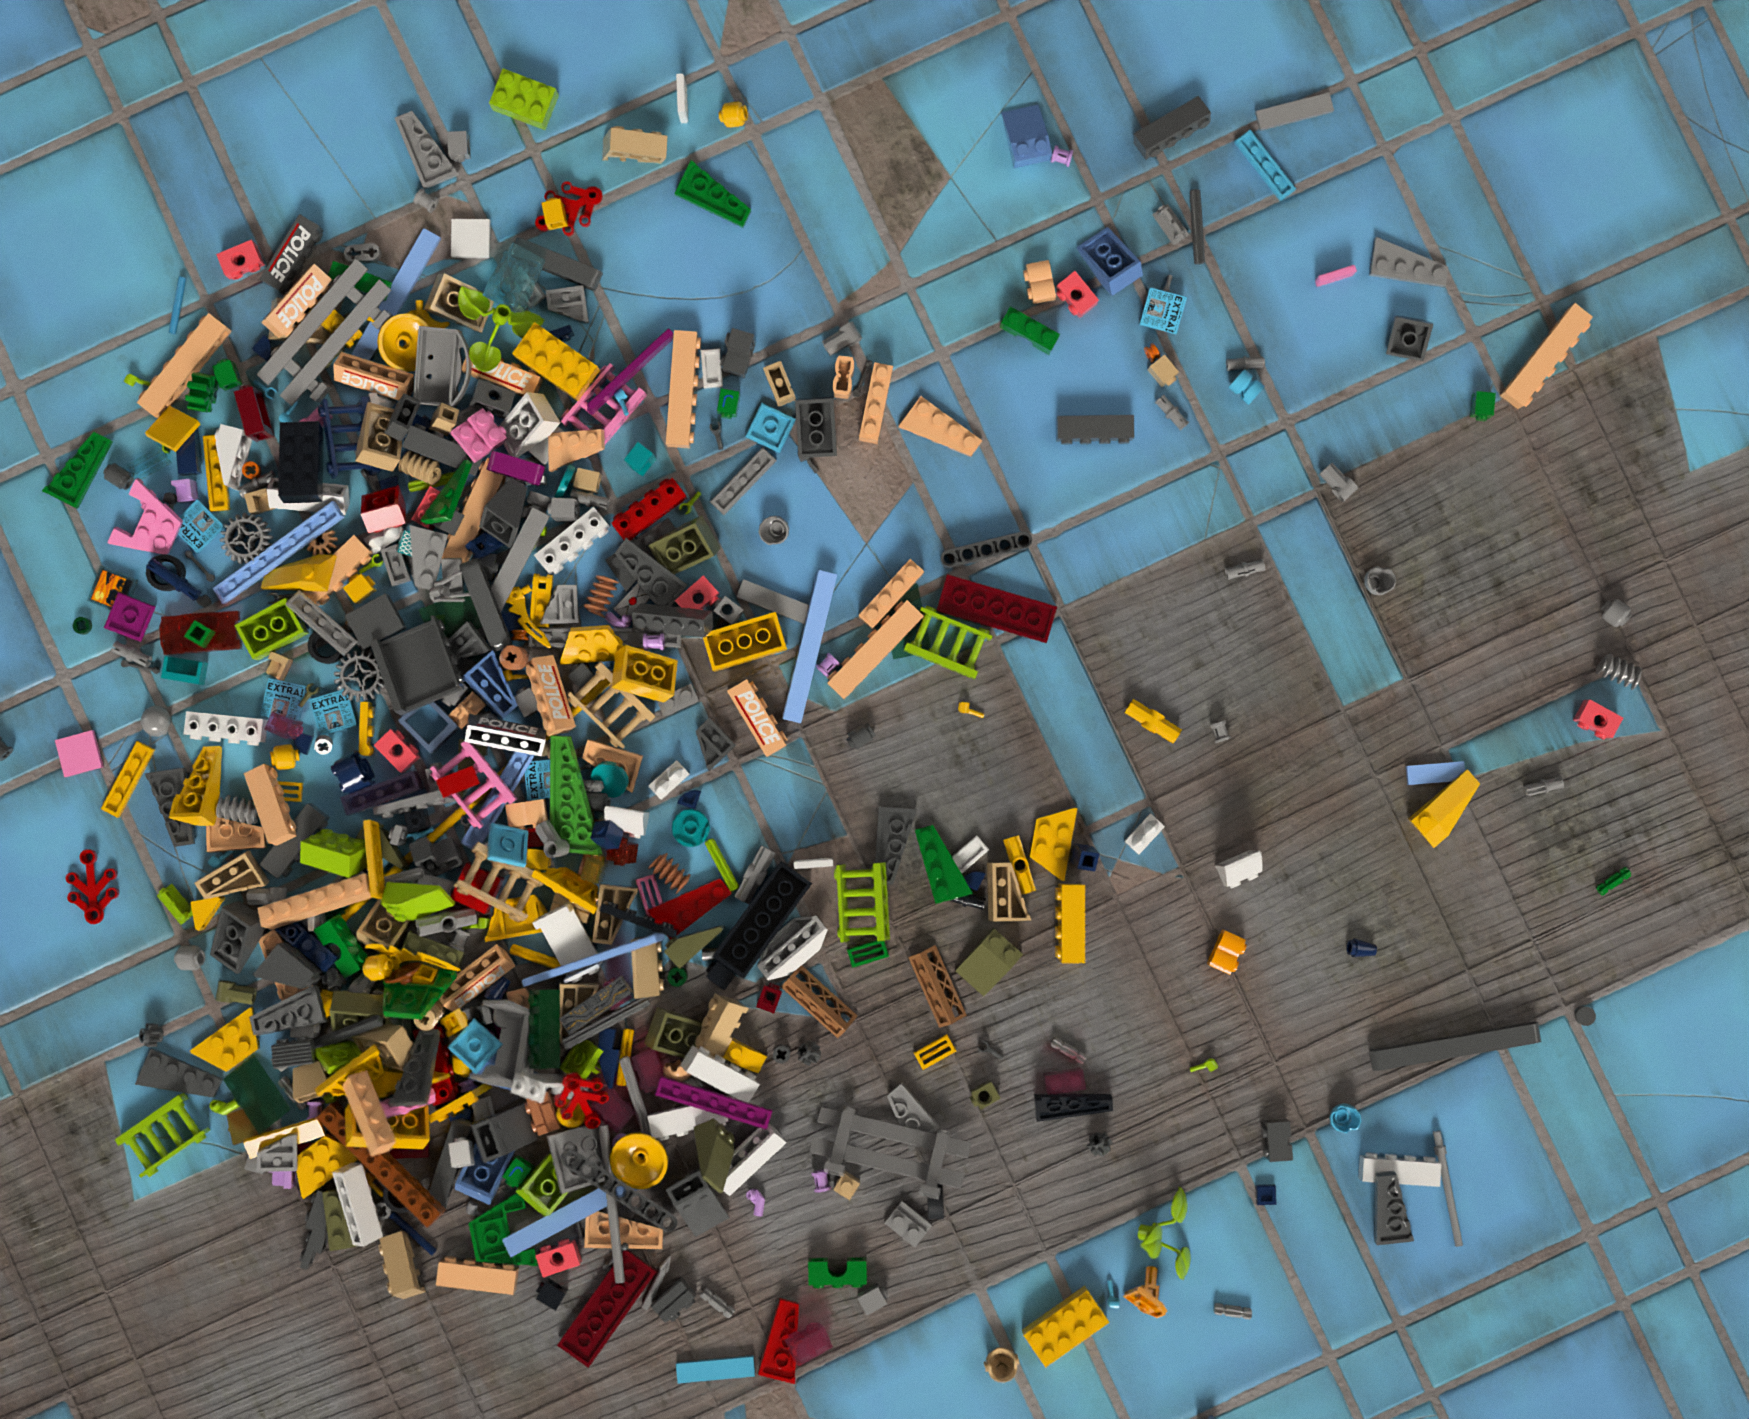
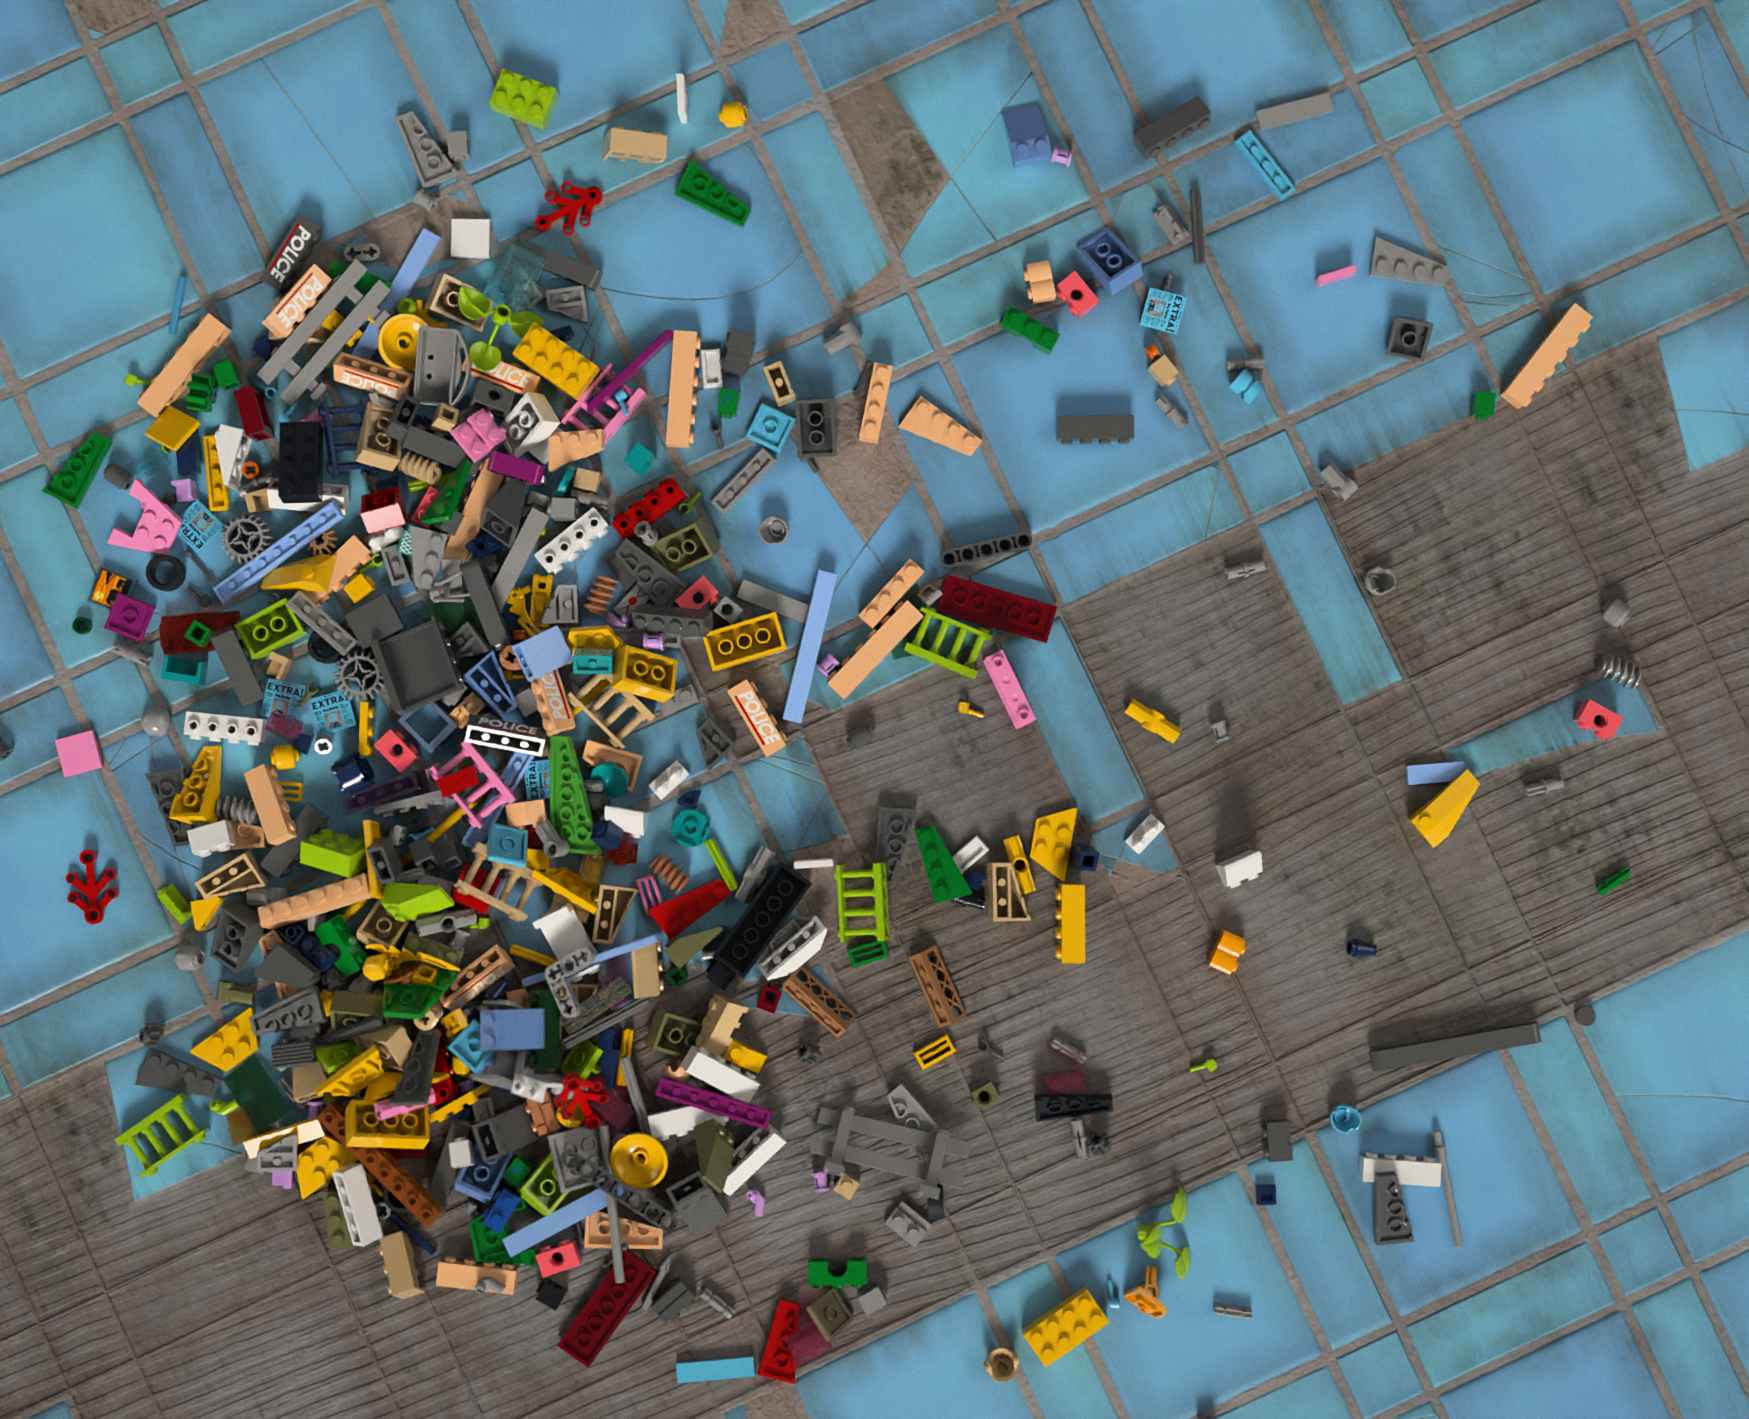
yellow tile [101,741,156,818] -> none
dark grey hinge [121,660,160,674] -> none
dark blue pin [146,558,201,601] -> none
medium azure hand [207,851,234,868] -> none
coral brick [216,240,265,280] -> none
dark grey slope [299,1187,328,1270] -> none
light nougat brick [343,1071,396,1156] -> none
yellow wing [485,894,548,942] -> none
yellow brick [541,198,568,230] -> none
black wing [599,901,678,938] -> none
clear pink brick [631,1048,666,1093] -> none
dark grey bush [773,1044,791,1063] -> none
light nougat brick [833,355,854,399] -> none
olive slope [955,928,1023,996] -> none
none -> white brick [187,820,236,857]
none -> dark grey brick [209,625,266,707]
none -> dark grey brick [366,836,403,884]
none -> lime tile [397,297,417,315]
none -> light grey arm [475,1277,506,1294]
none -> medium blue slope [480,1009,545,1051]
none -> blue brick [482,1186,521,1234]
none -> light blue brick [512,626,573,682]
none -> light grey beam [545,947,596,1018]
none -> teal panel [573,648,615,674]
none -> light grey bush [634,521,658,546]
none -> dark tan tile [806,1287,854,1342]
none -> light grey tile [916,583,943,607]
none -> bright pink fence [983,650,1036,729]
none -> light grey pin [1070,1119,1089,1160]

